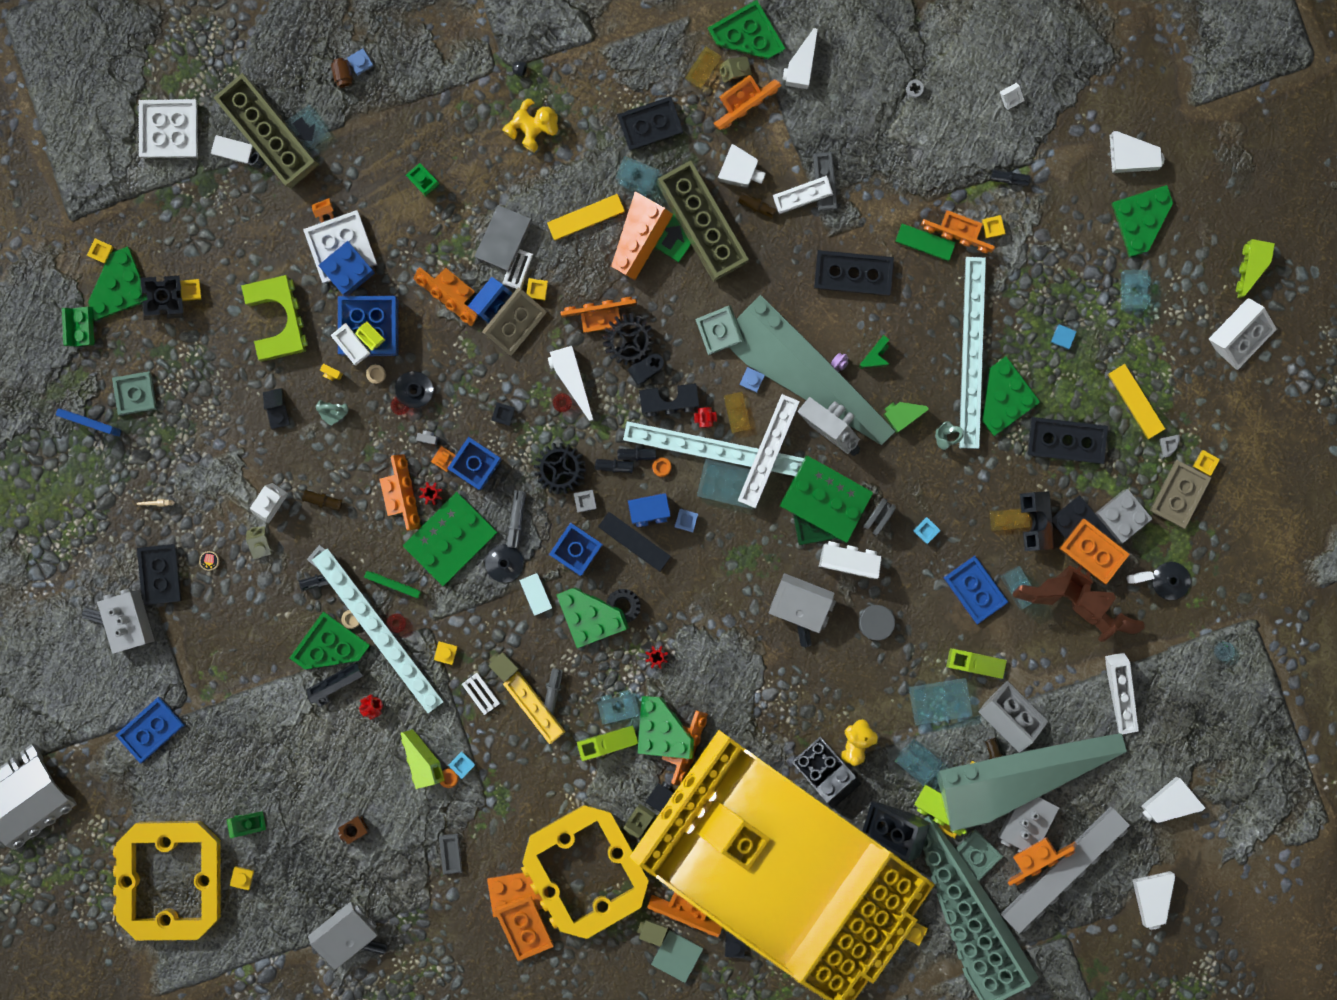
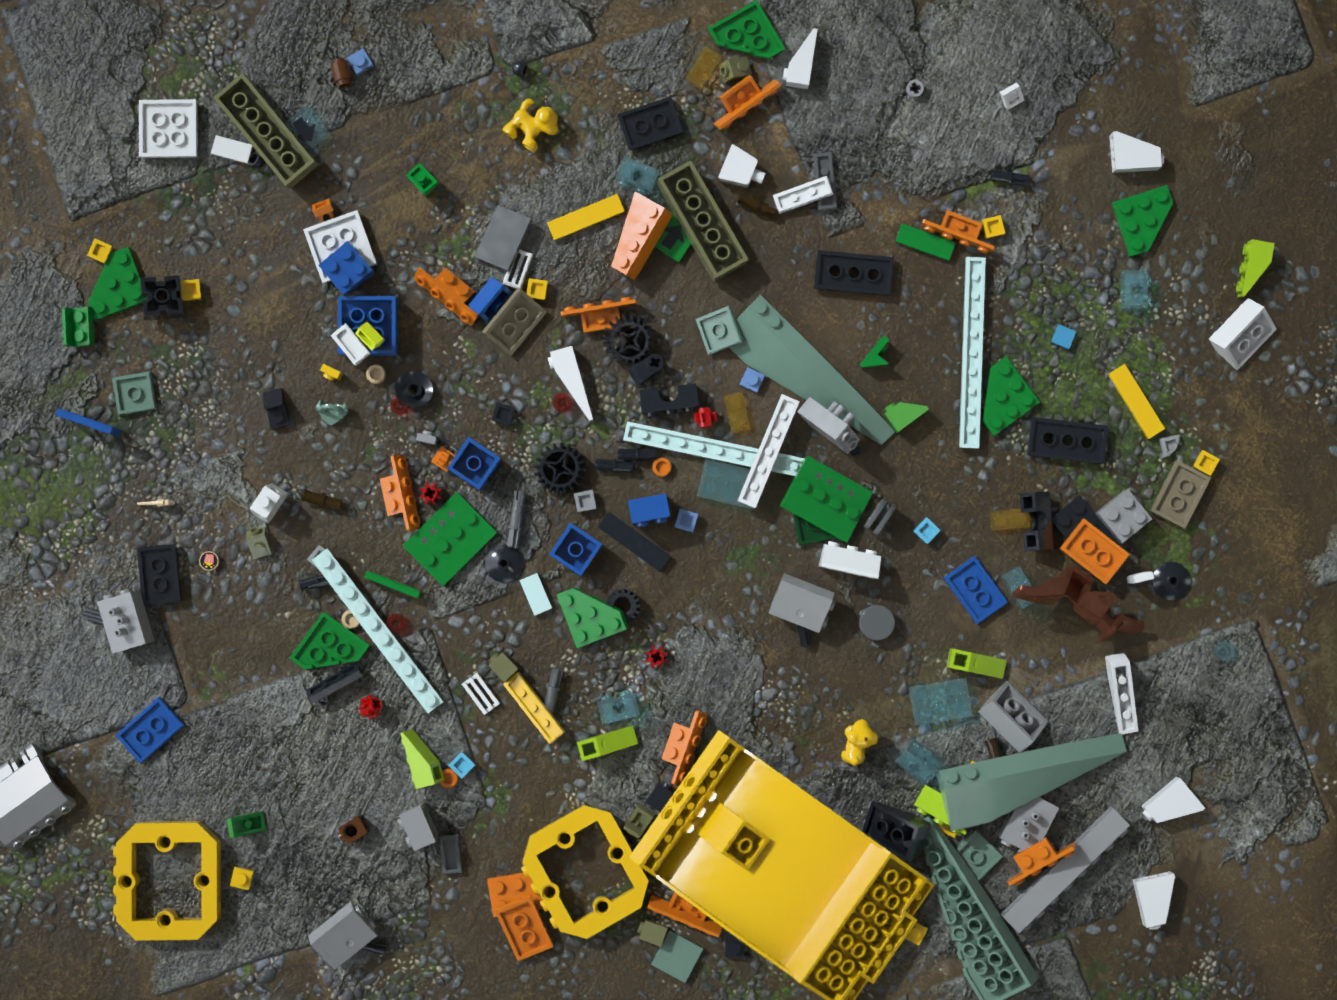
lime arch [241,275,308,362] -> none
yellow plate [434,641,458,665] -> none
plate [637,696,694,759] -> none
black slope [792,737,862,809] -> none
lavender plate [831,353,849,372] -> none
sand green piece [935,421,964,450] -> none
none -> light grey brick [398,802,439,851]

